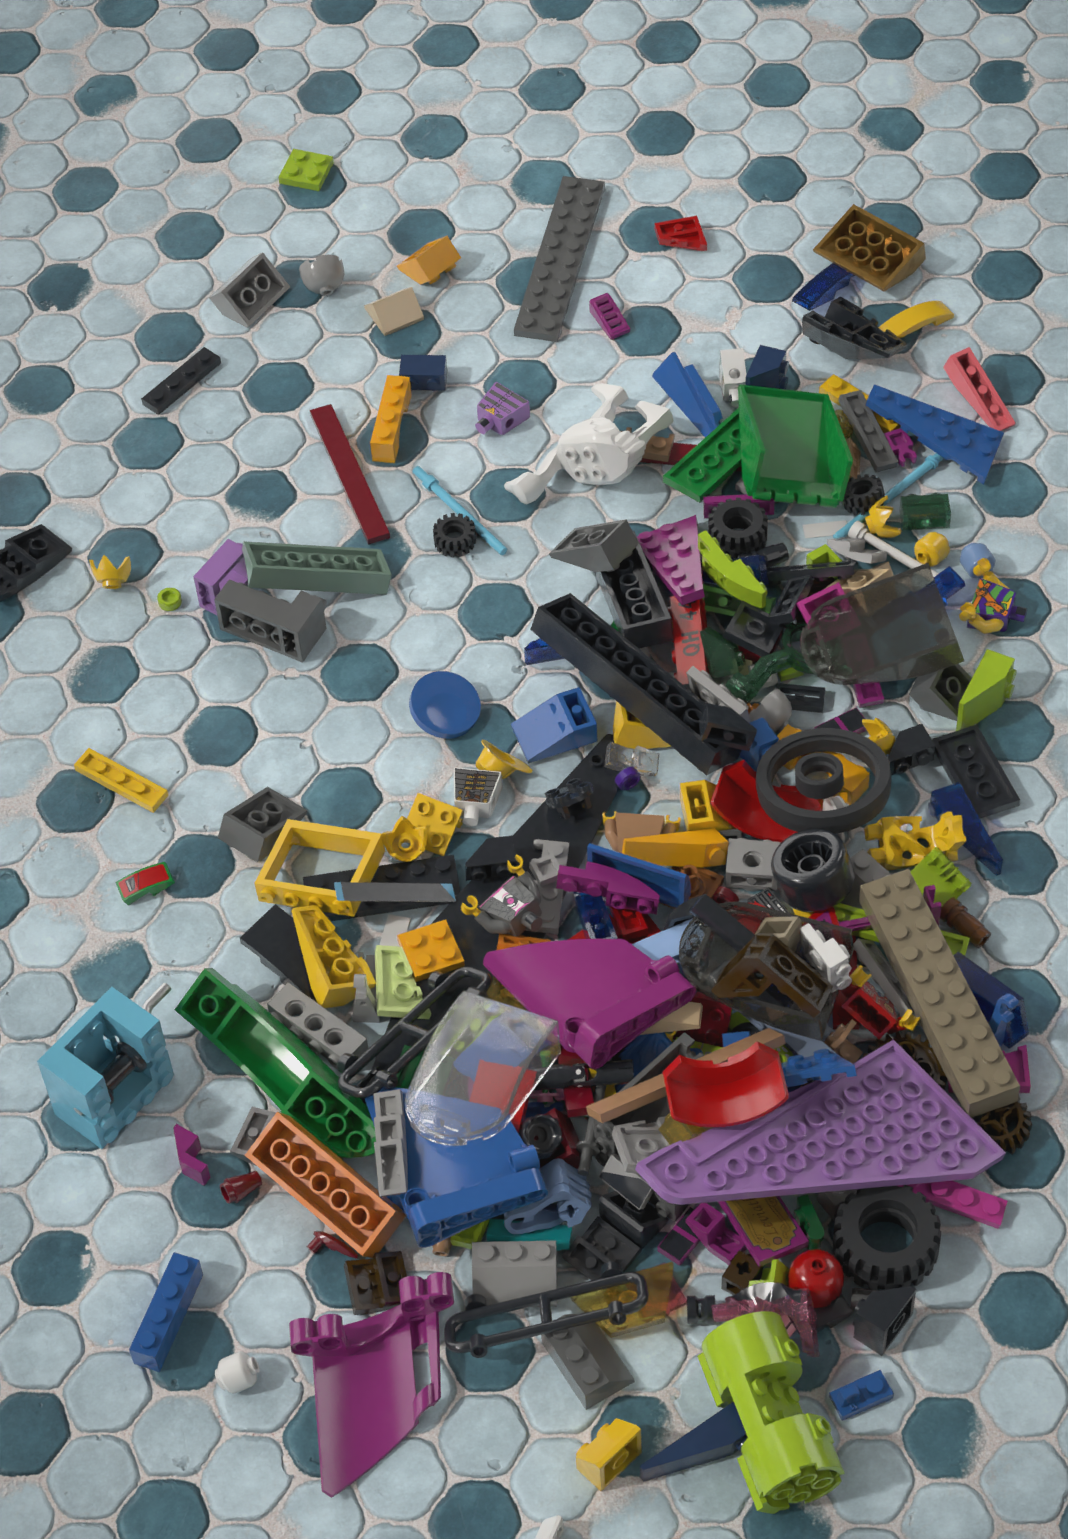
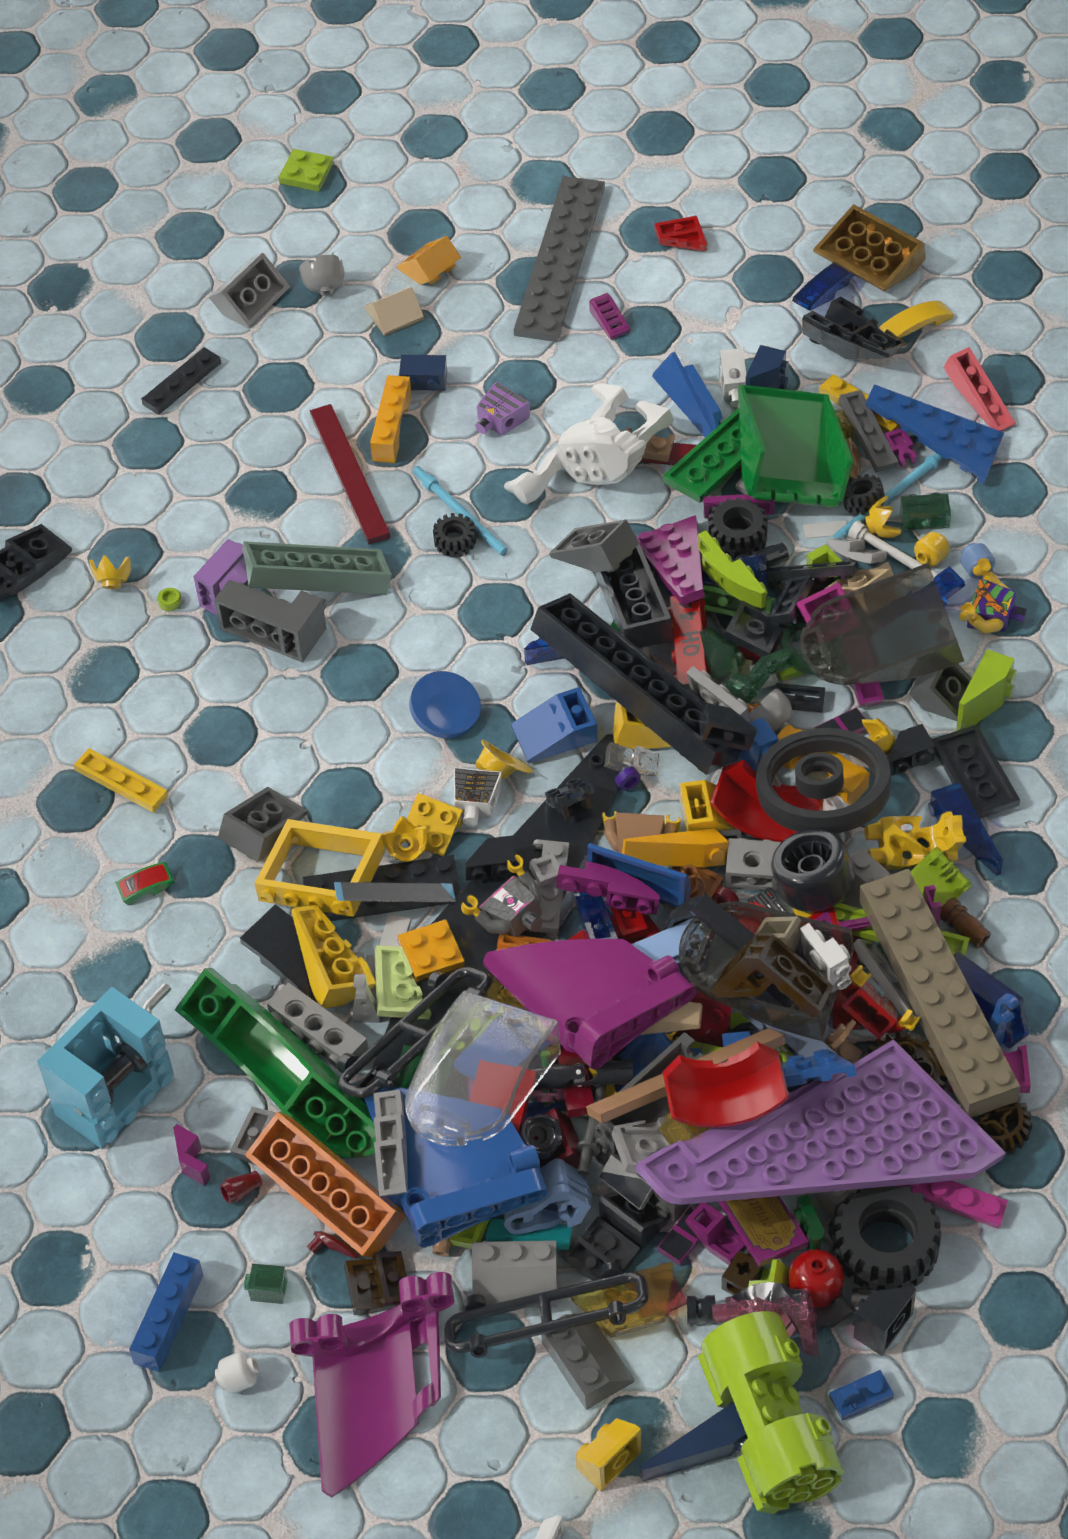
none -> clear green brick [244,1263,288,1304]

